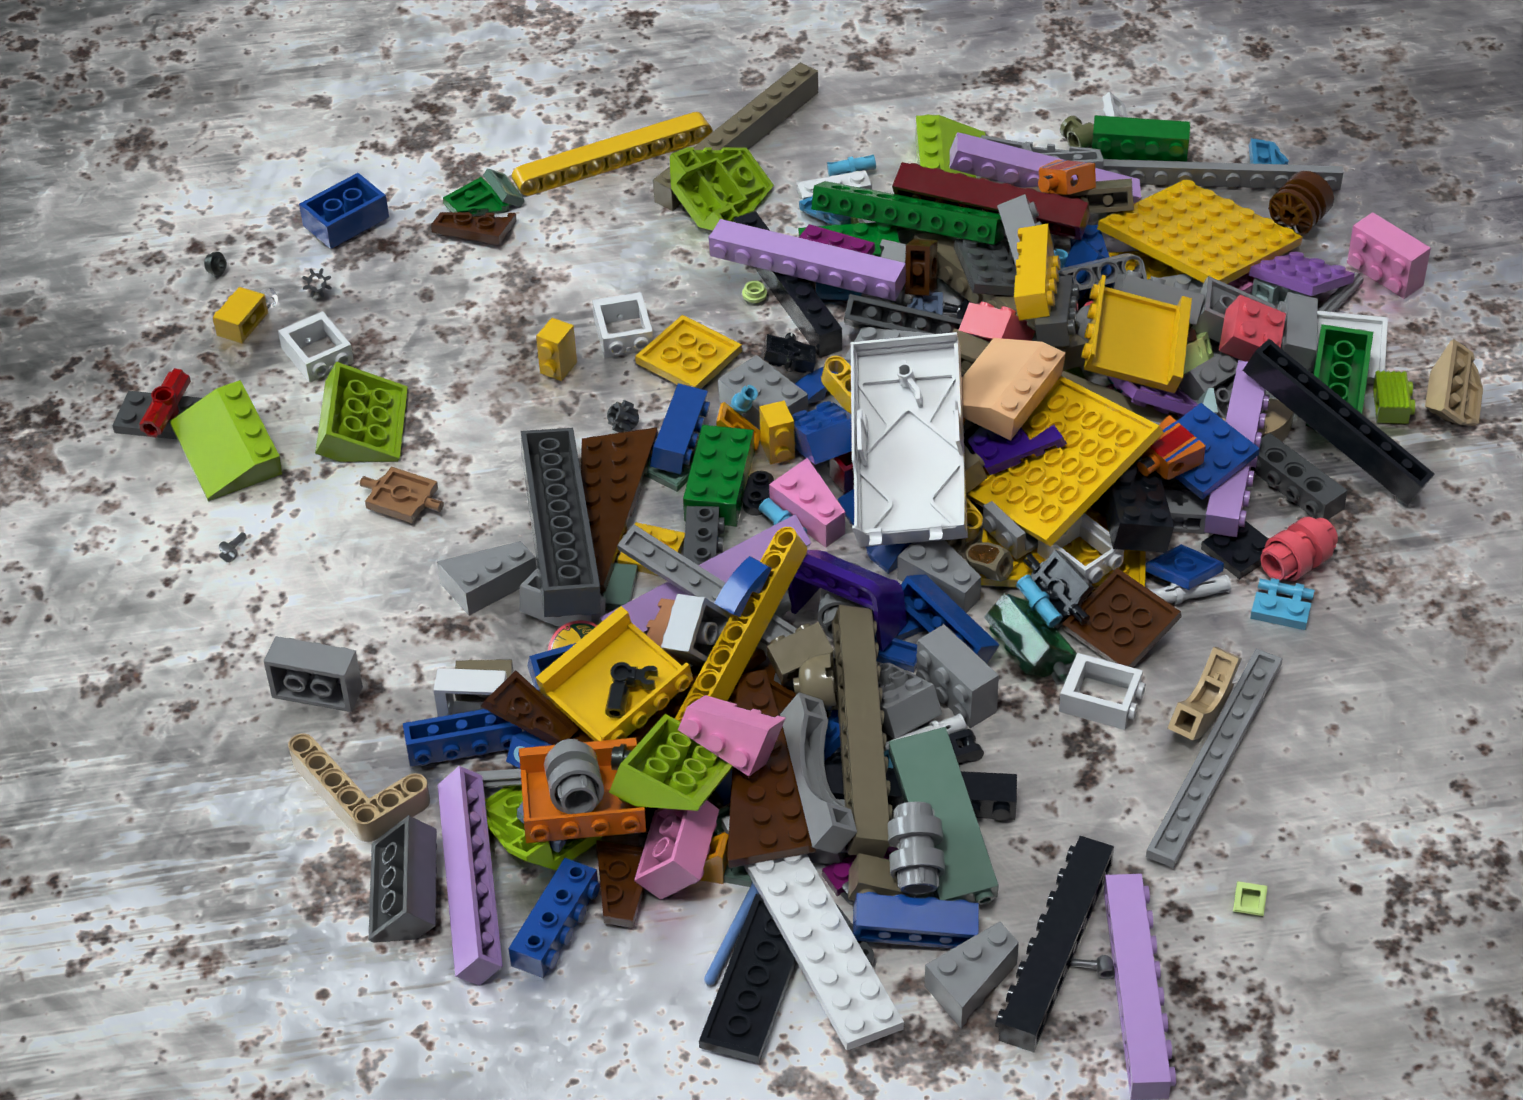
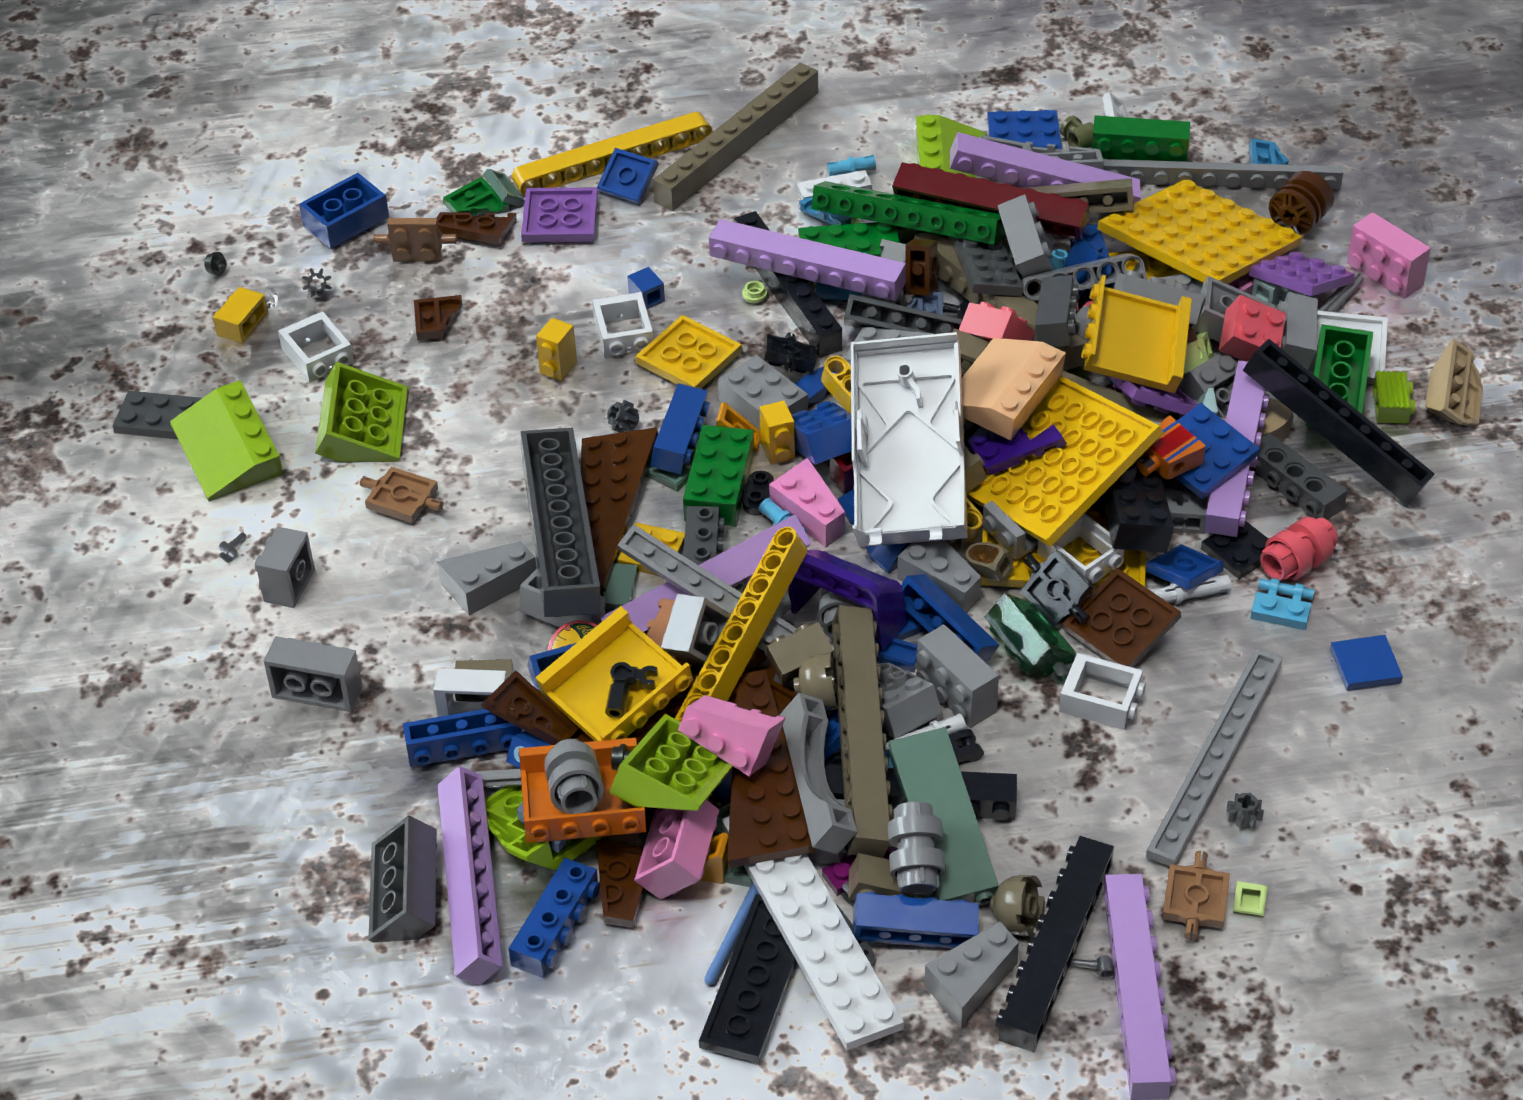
red piece [139,368,191,438] -> none
tan beam [288,733,430,842] -> none
lime wedge [669,147,774,230] -> none
blue slope [714,556,772,617] -> none
medium azure pin [729,385,758,415] -> none
magenta plate [799,224,875,255] -> none
yellow wedge [1014,224,1061,320] -> none
medium azure pin [1016,575,1063,628] -> none
orange torso [1038,159,1096,195] -> none
tan arch [1167,647,1242,740] -> none
none -> light grey brick [255,526,315,608]
none -> medium nougat plate [373,218,457,262]
none -> reddish brown wing [414,295,463,340]
none -> medium lavender plate [521,187,598,243]
none -> blue tile [597,148,659,205]
none -> blue brick [627,267,665,310]
none -> blue plate [987,110,1062,150]
none -> dark tan cylinder [990,875,1045,936]
none -> medium nougat plate [1162,851,1230,941]
none -> dark grey gear [1226,793,1264,829]
none -> blue tile [1330,635,1403,691]

